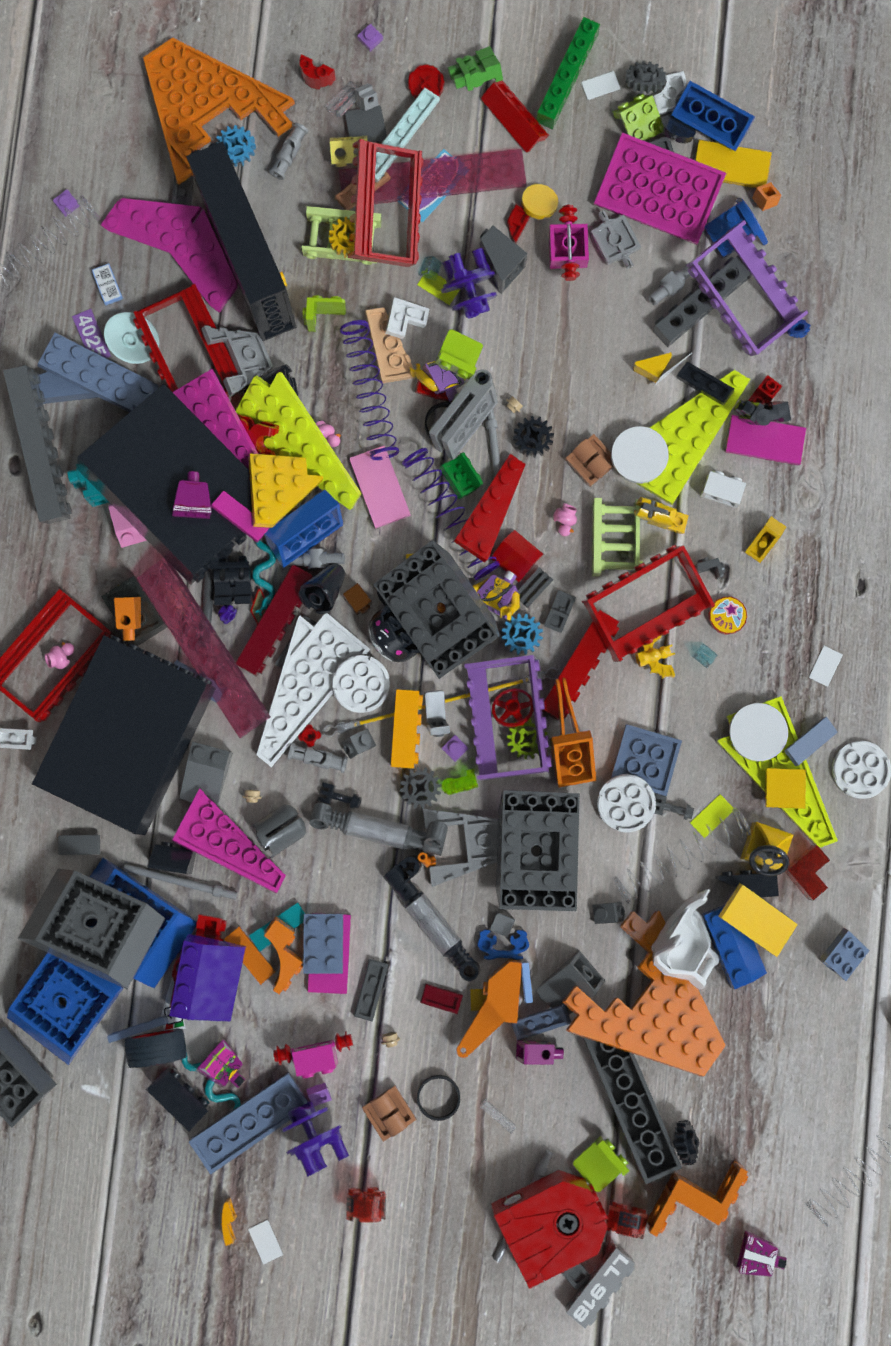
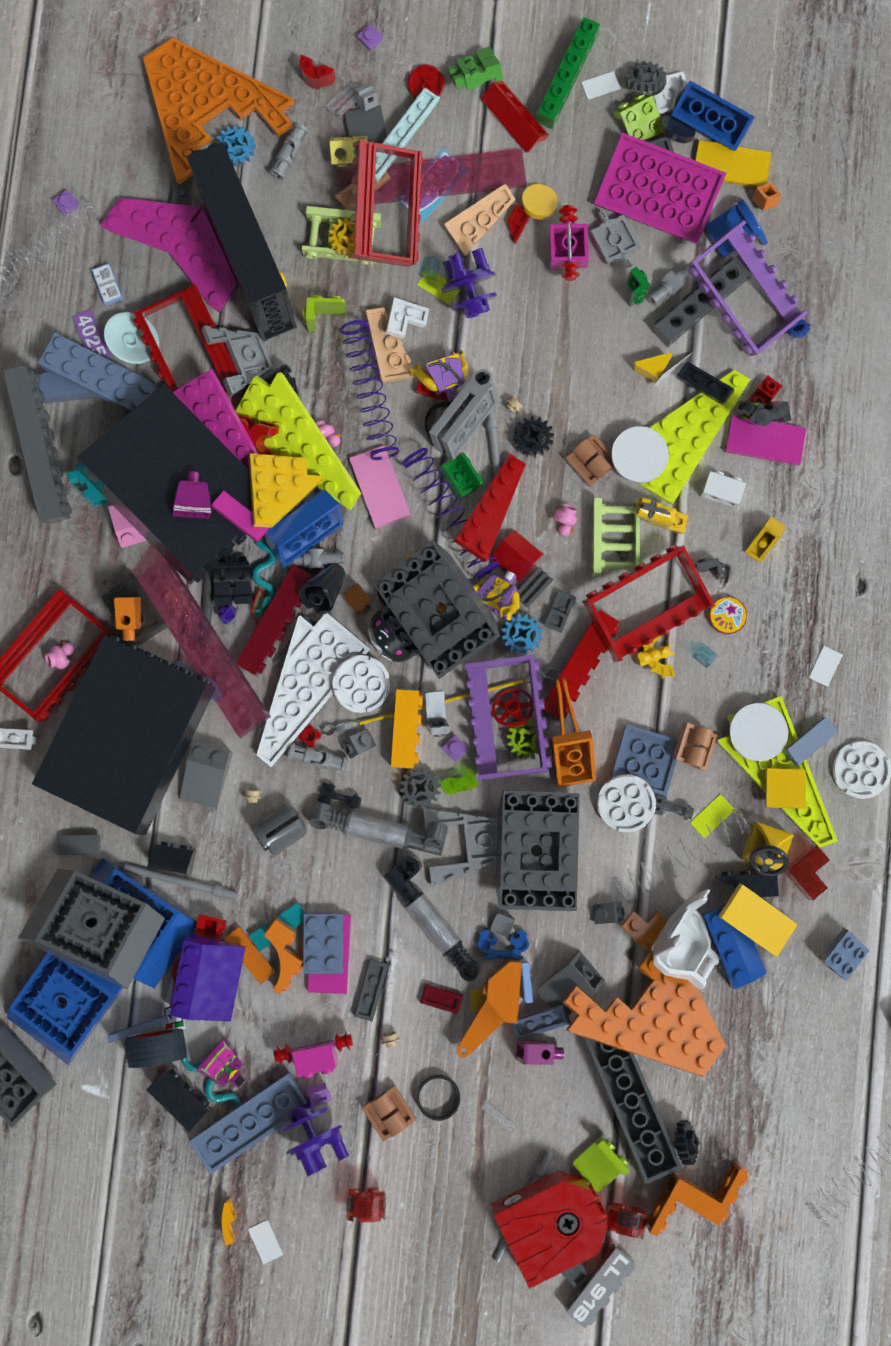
dark pink wing [172,788,286,894] -> none
orange arm [418,852,436,868] -> none
lime bracket [435,329,483,379] -> none
dark grey slope [480,225,527,294] -> none
magenta torso [736,1231,787,1277] -> none
none -> light nougat wing [444,184,516,257]
none -> green bracket [626,266,650,307]
none -> nougat plate [672,722,718,771]

